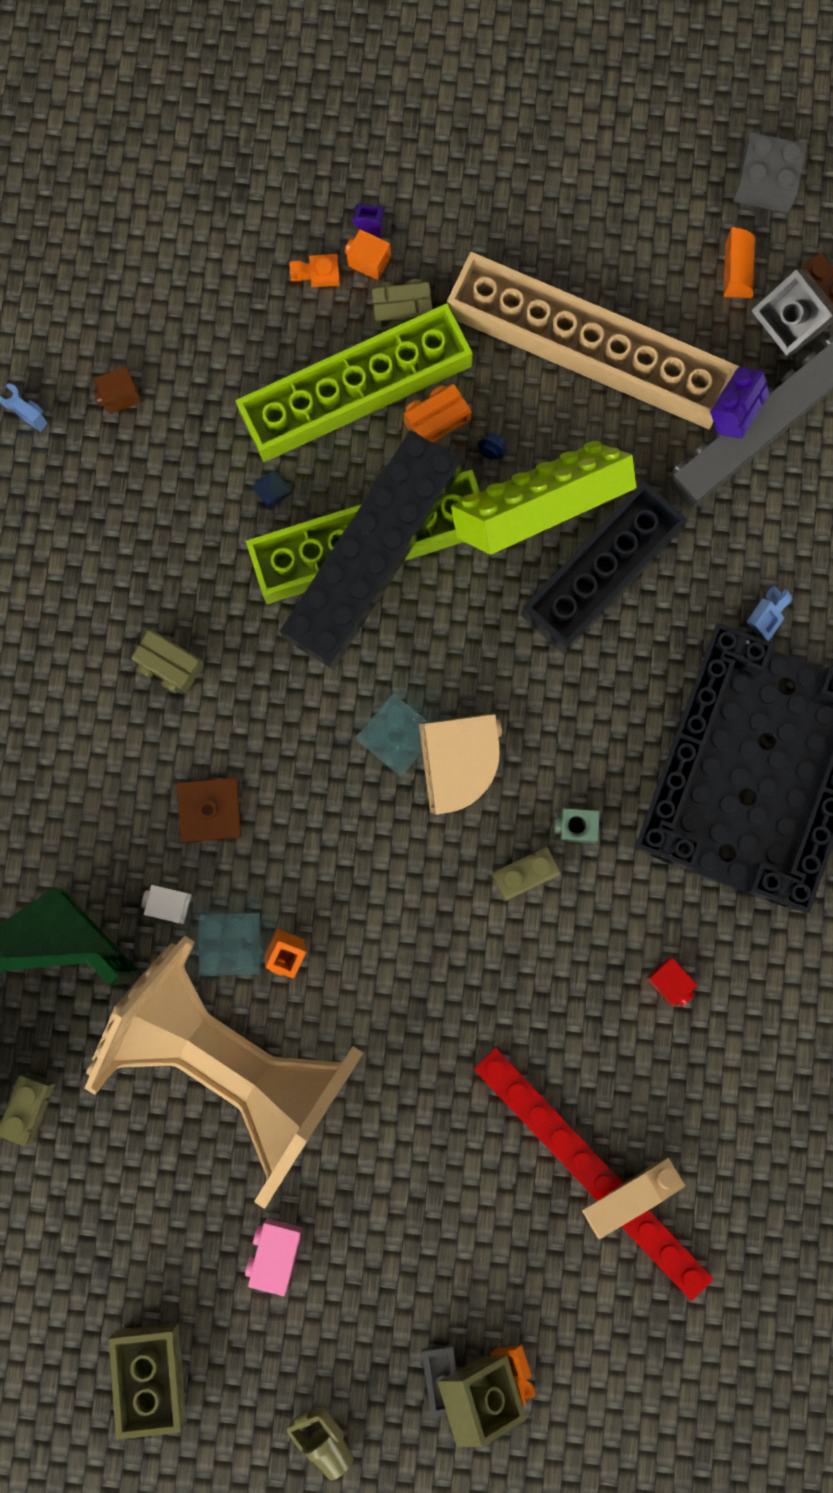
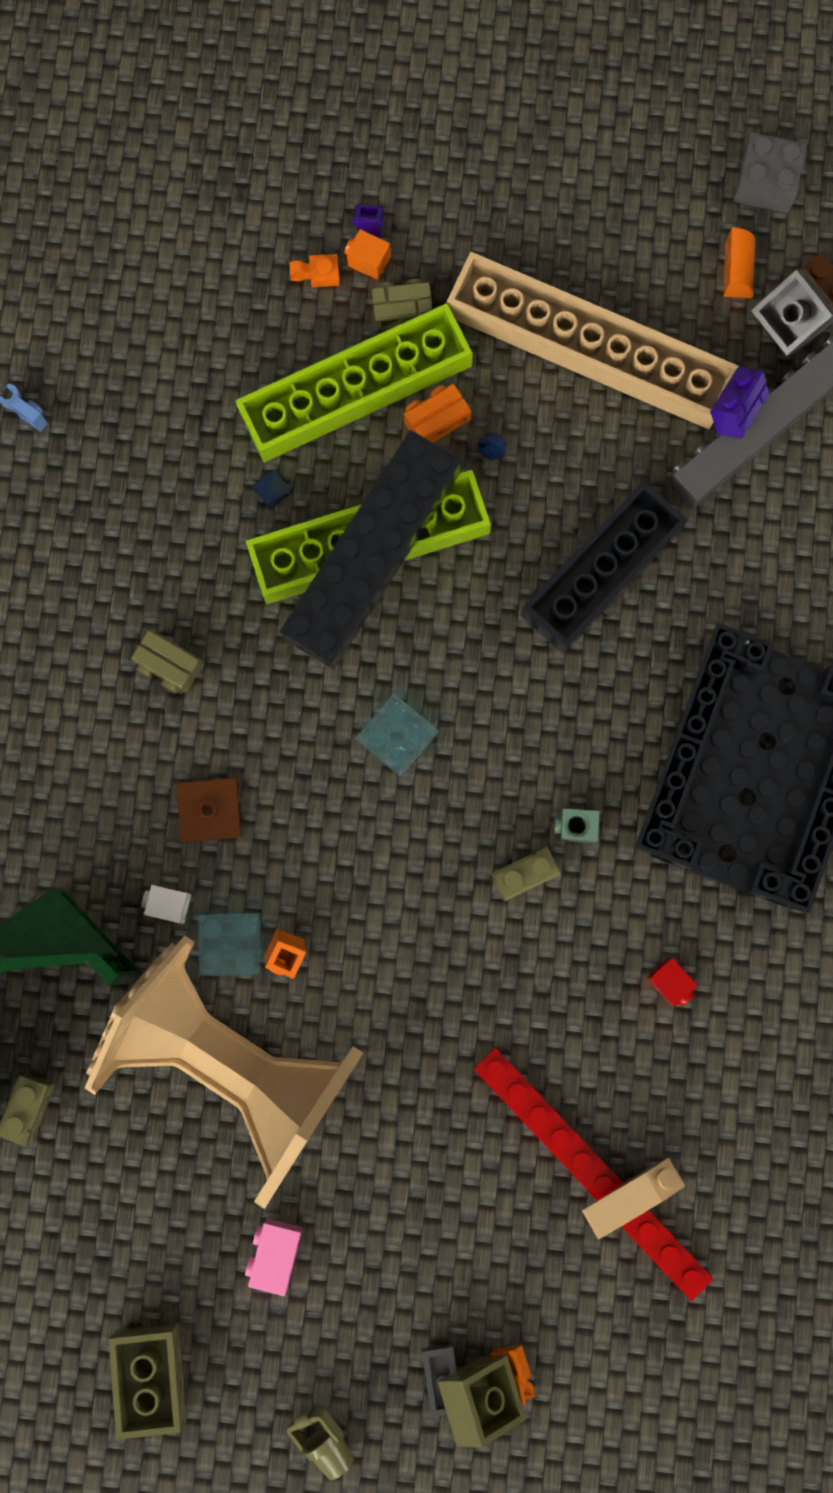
reddish brown brick [93,366,142,415] -> none
tan brick [419,714,502,815] -> none
lime brick [451,441,636,555] -> none
medium blue plate [747,586,792,641] -> none

